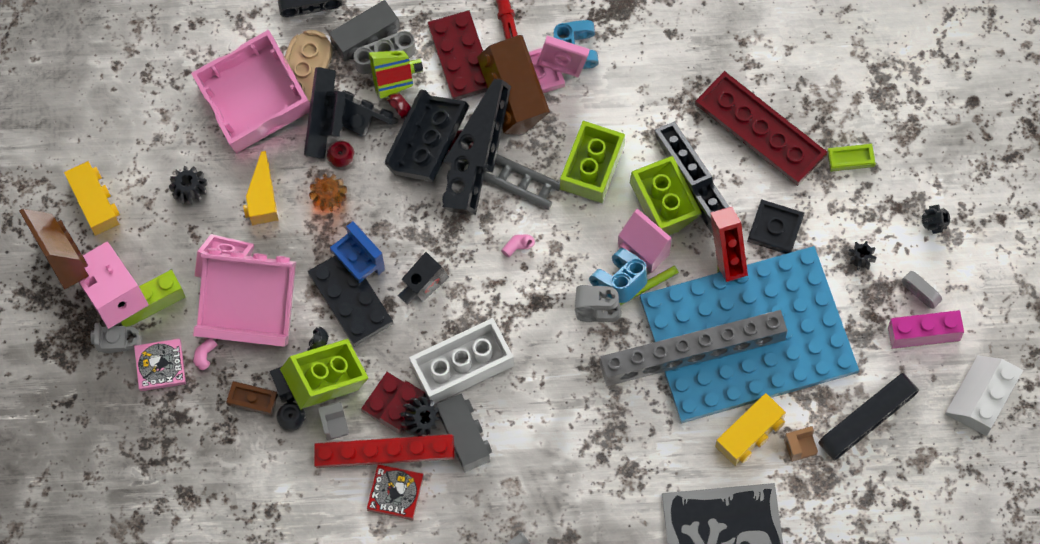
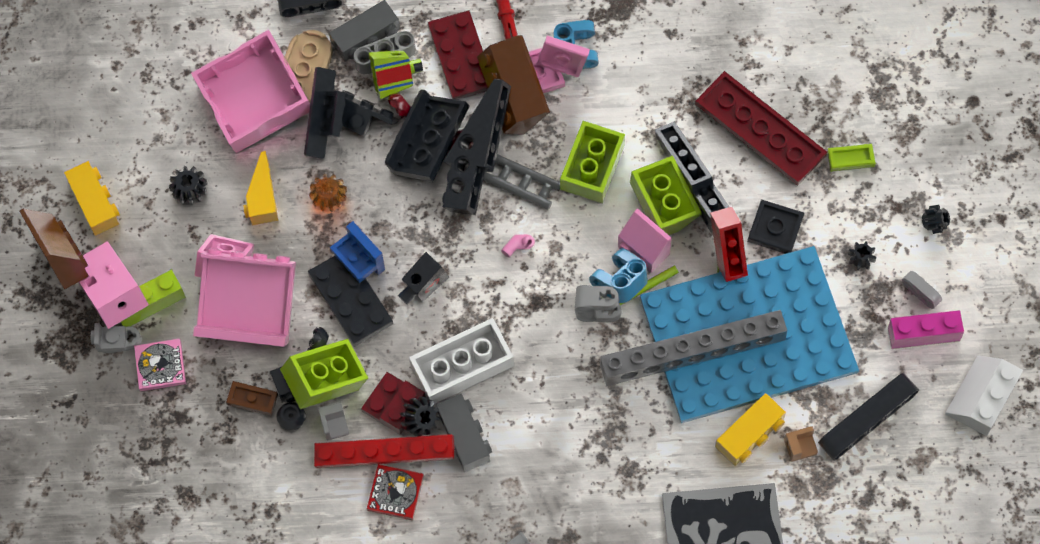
bright pink arm [193,338,218,370] -> none
dark red plate [327,141,355,168] -> none

